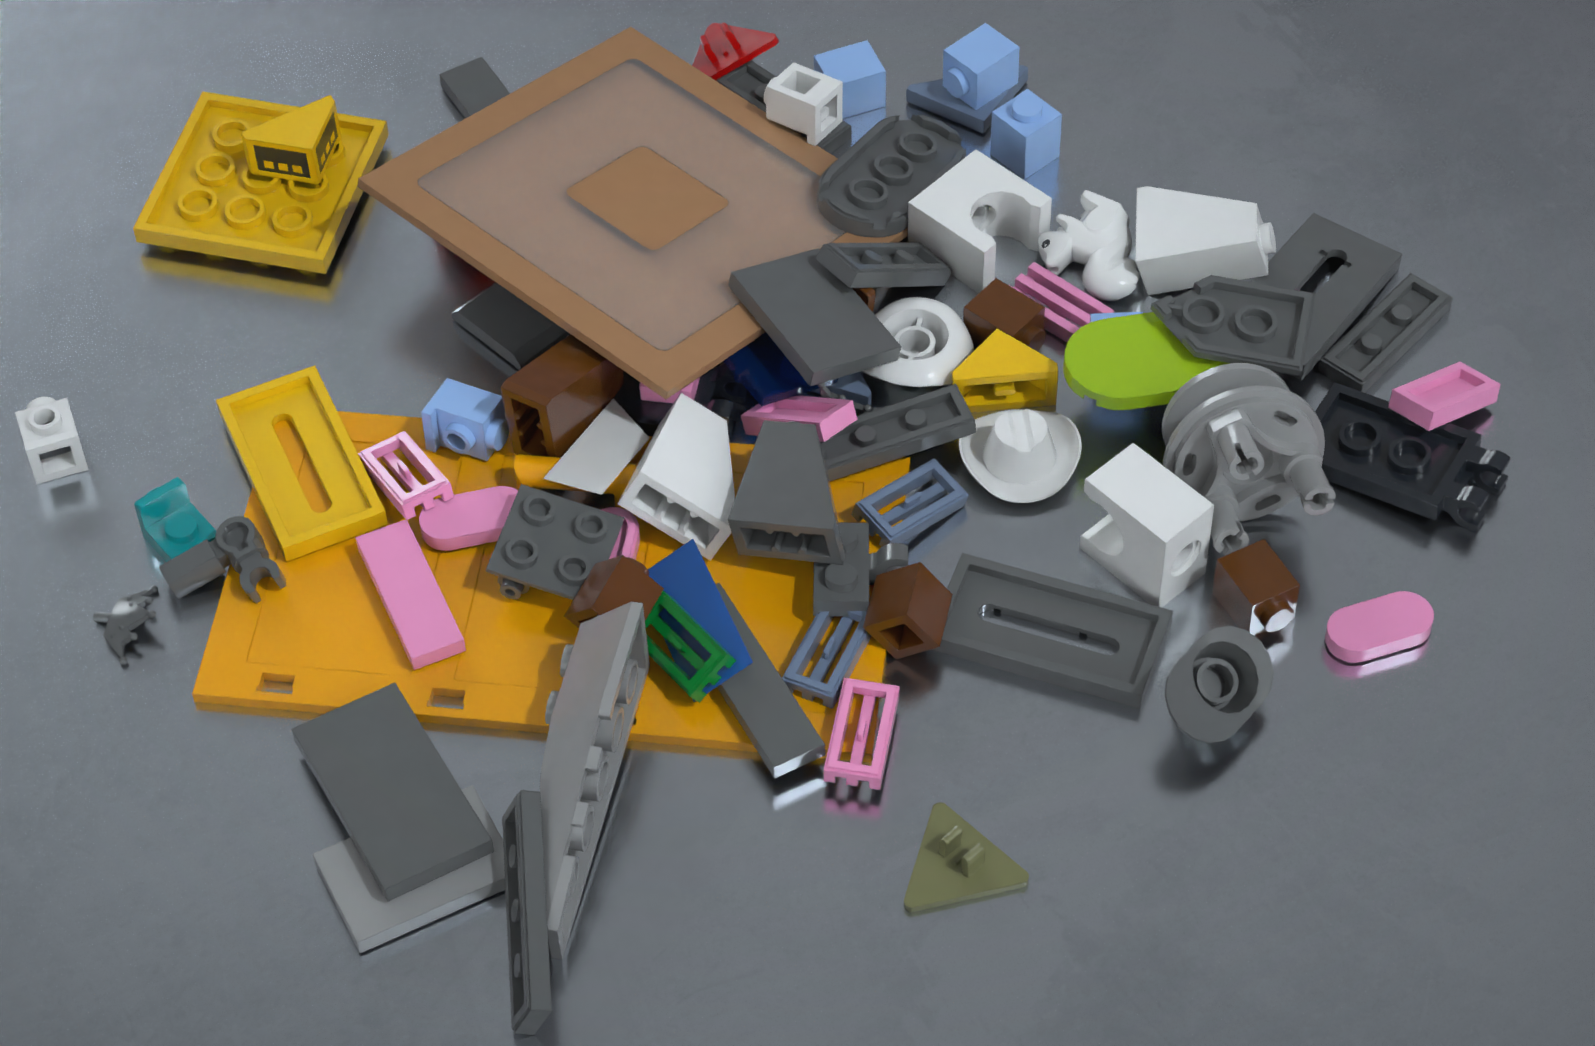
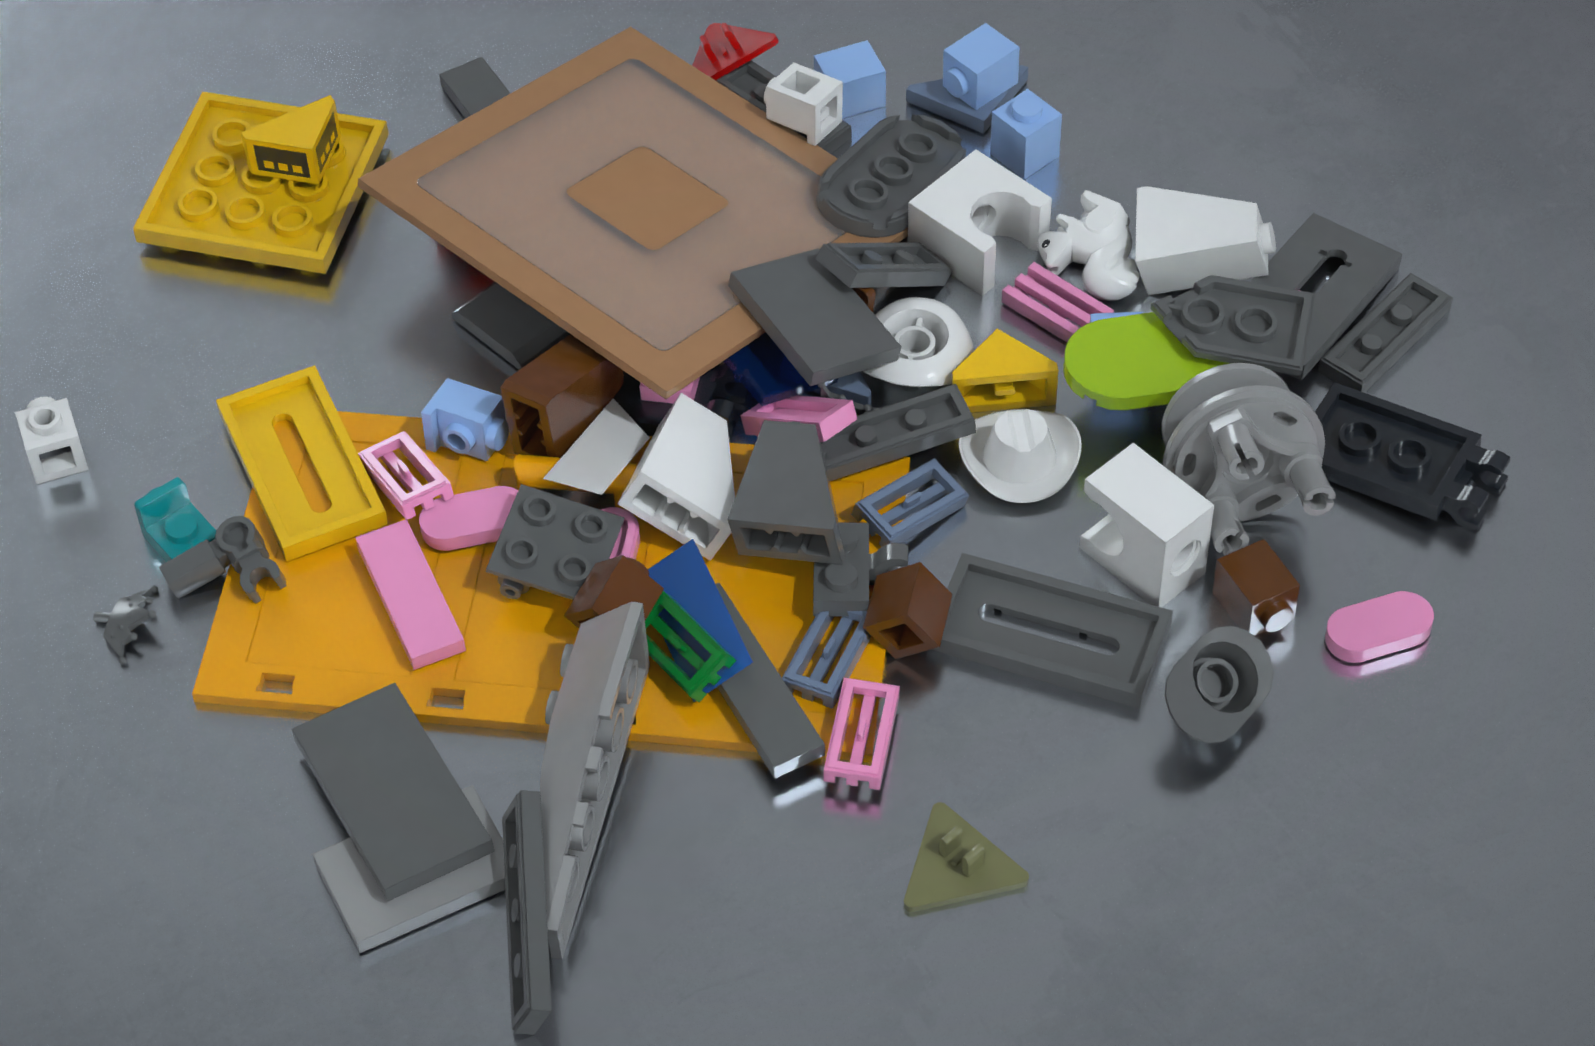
reddish brown brick [963,278,1046,352] -> none
bright pink tile [1388,362,1501,431] -> none

